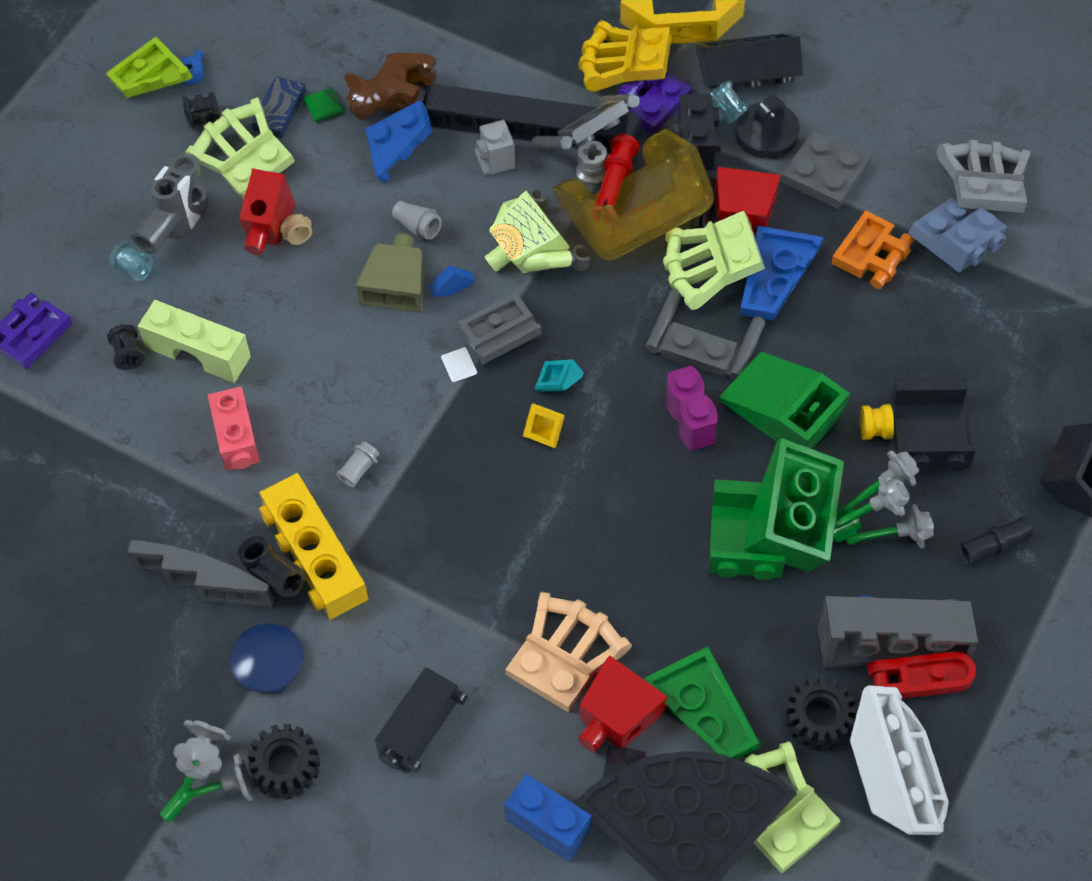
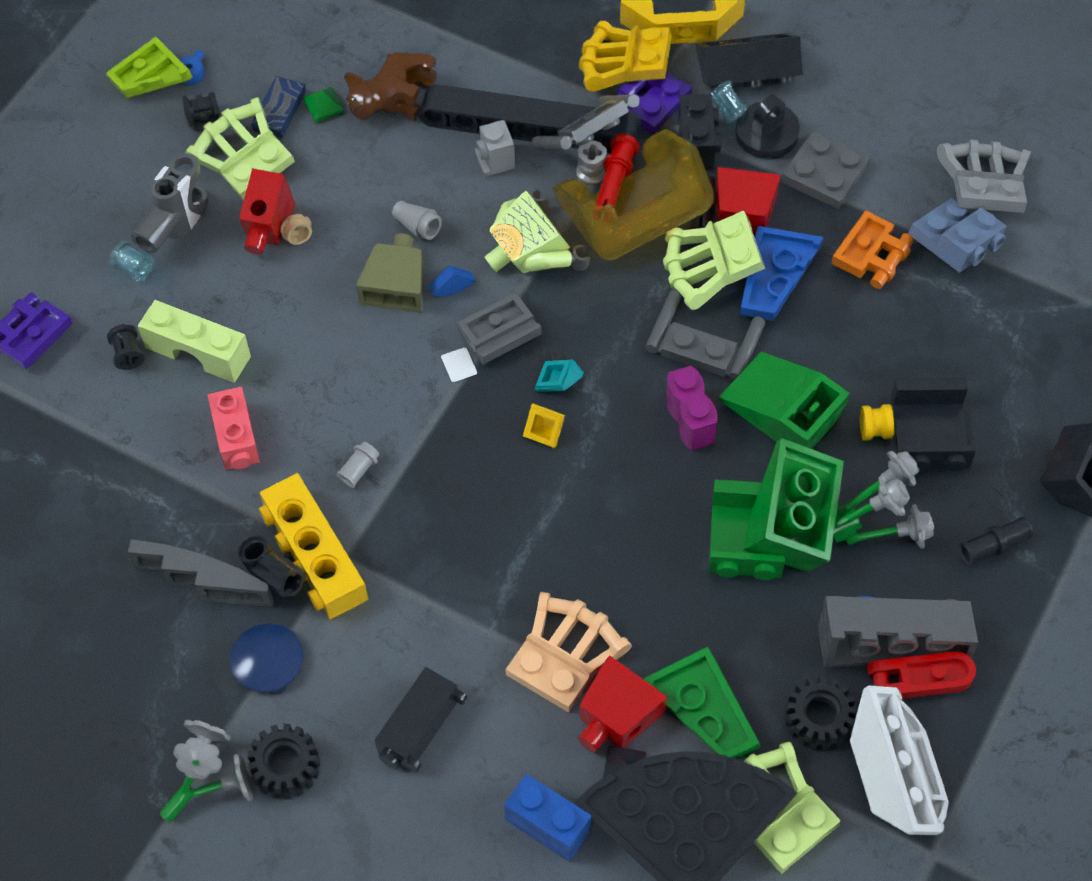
blue wing [365,101,432,183] -> none

